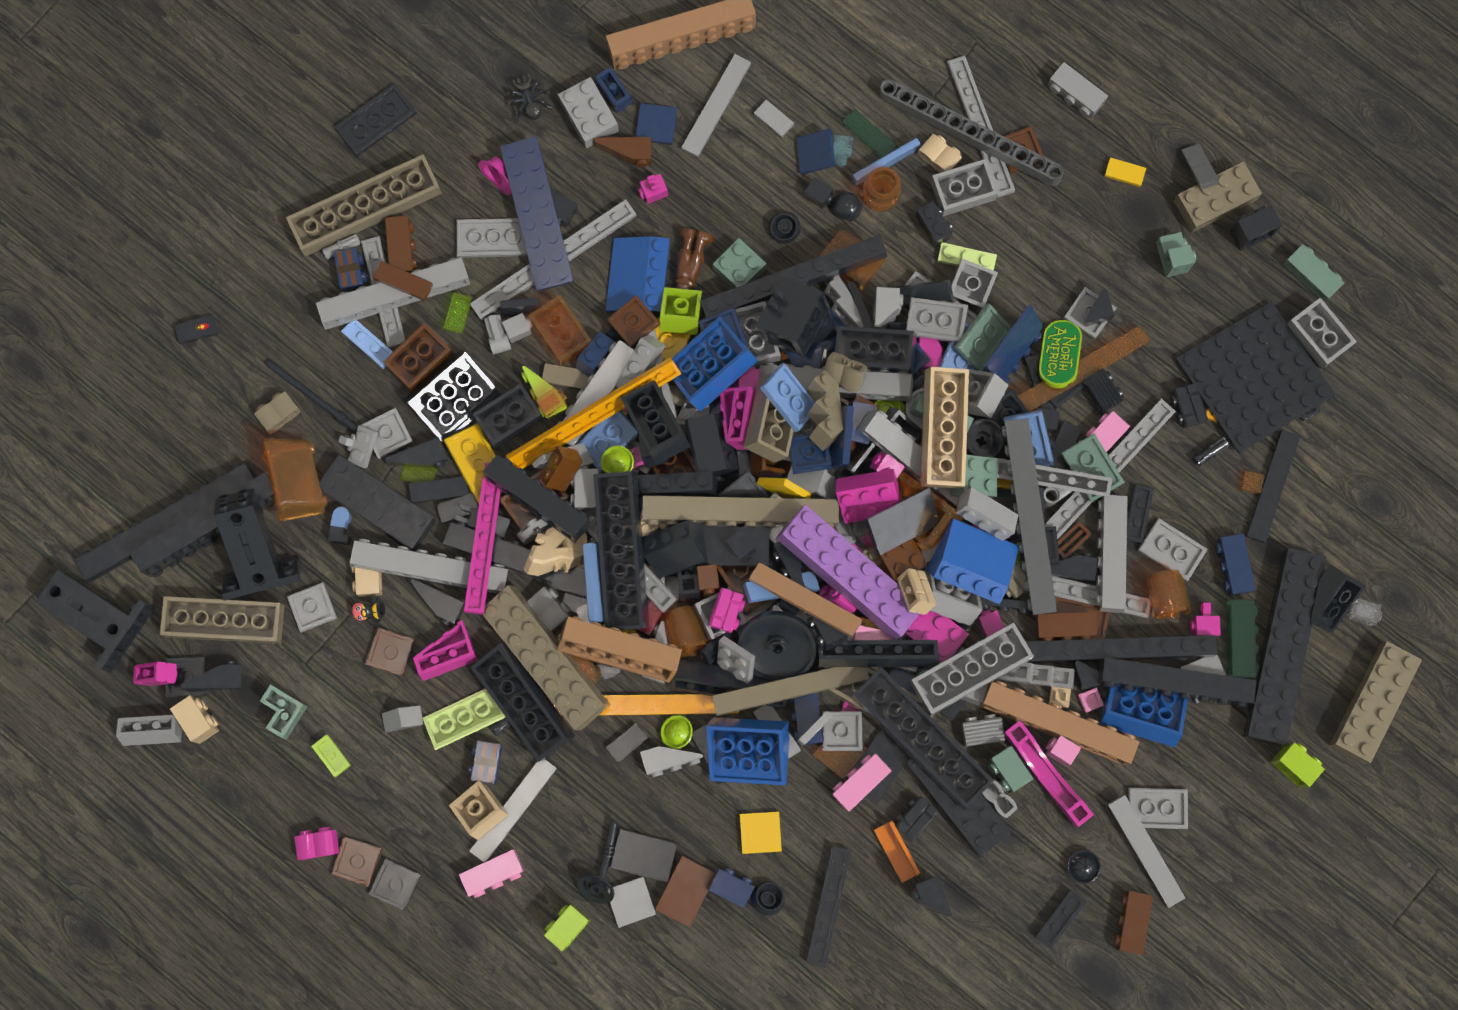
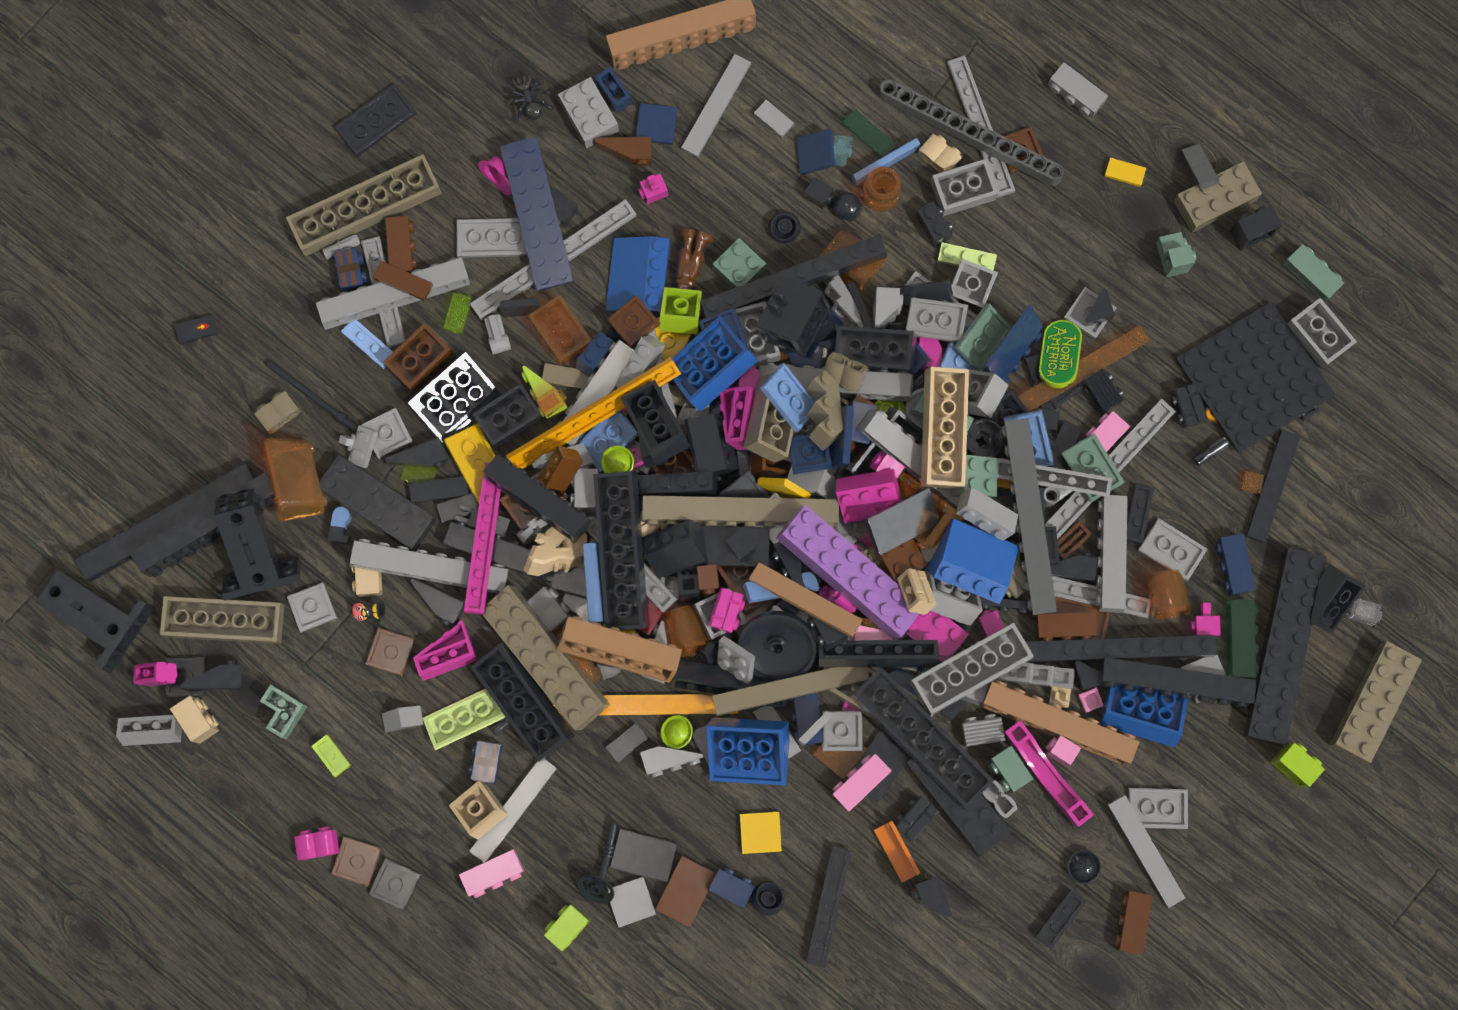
light grey brick [502,313,533,343] -> none

